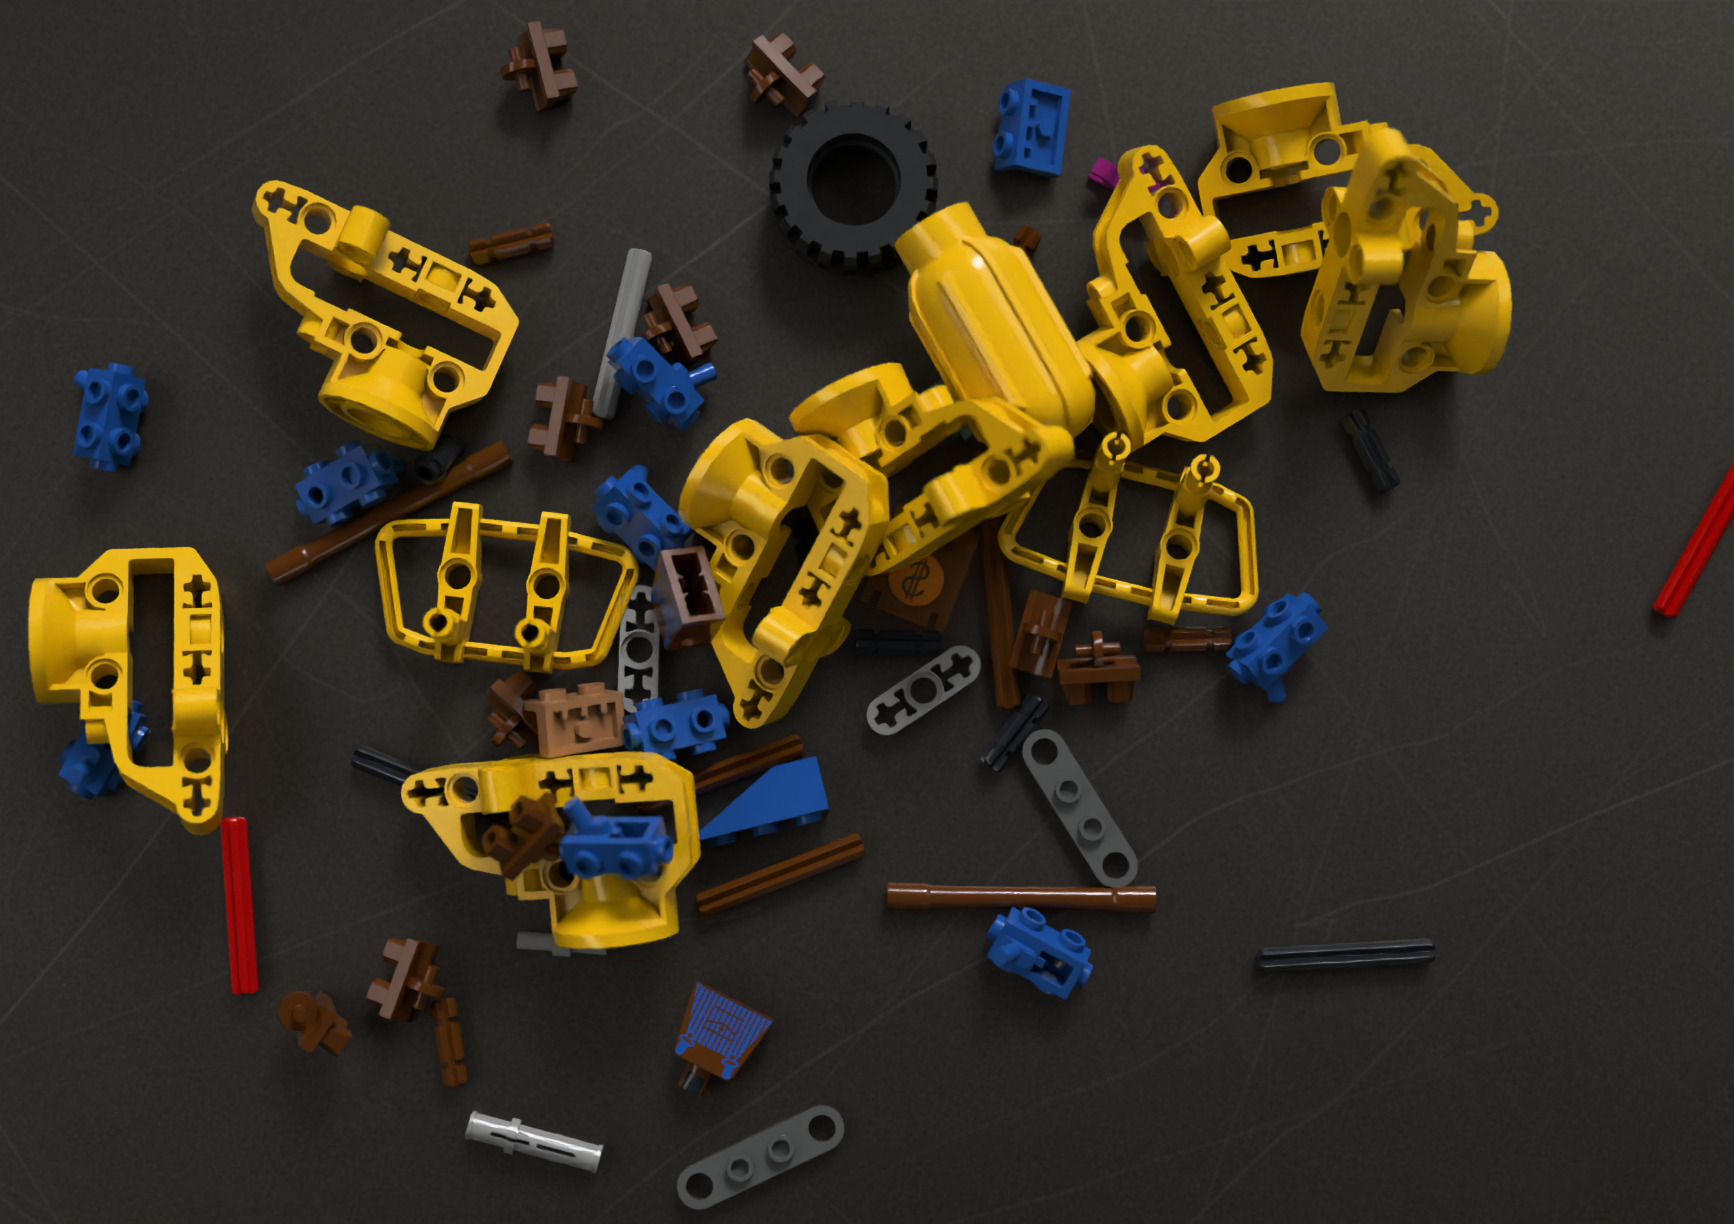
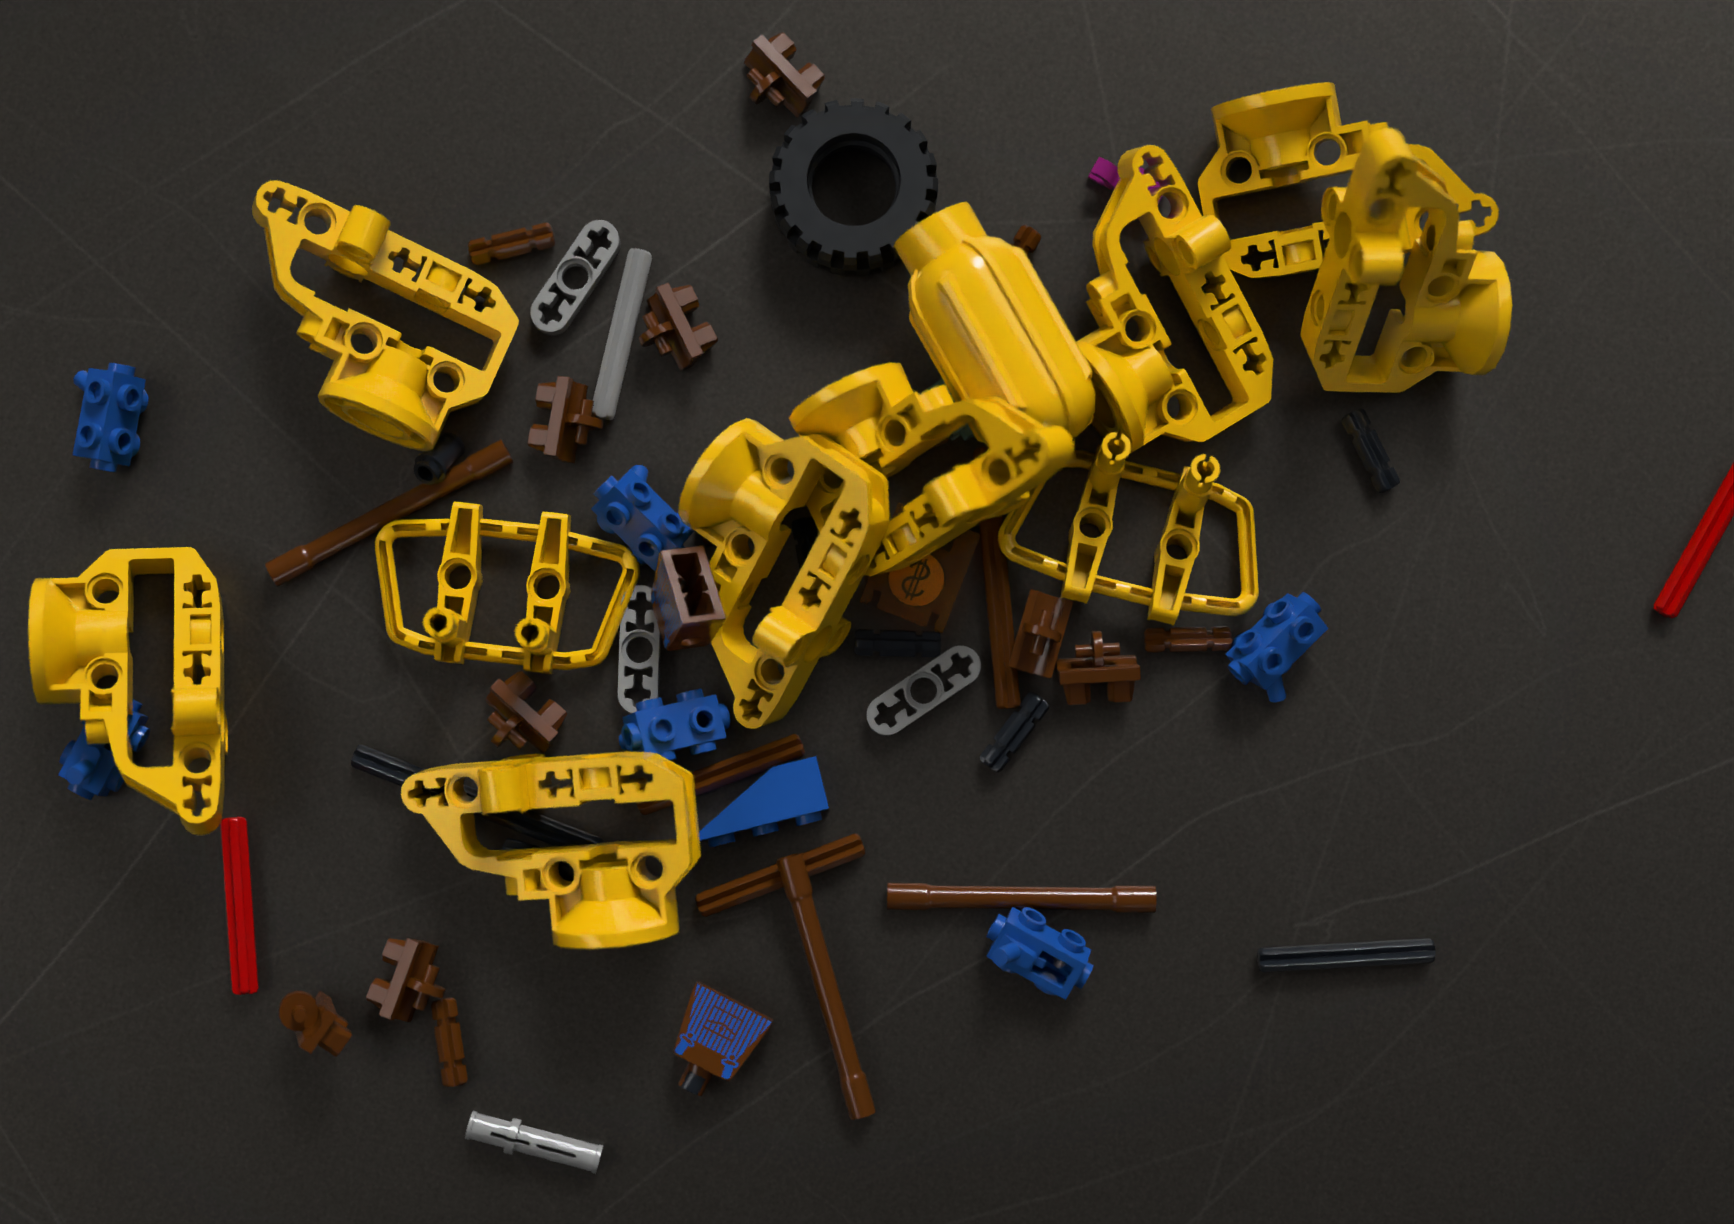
blue brick [295,440,405,528] -> none
reddish brown hips [482,792,565,881] -> none
reddish brown hips [500,21,578,112] -> none
light grey bar [517,931,608,957] -> none
medium nougat bracket [524,682,624,758] -> none
blue brick [560,797,674,880] -> none
blue brick [606,337,717,431] -> none
dark grey plate [677,1105,845,1210] -> none
blue bracket [993,78,1071,178] -> none
dark grey plate [1022,729,1138,888] -> none
none -> light grey beam [530,220,621,336]
none -> reddish brown piece [776,853,876,1120]

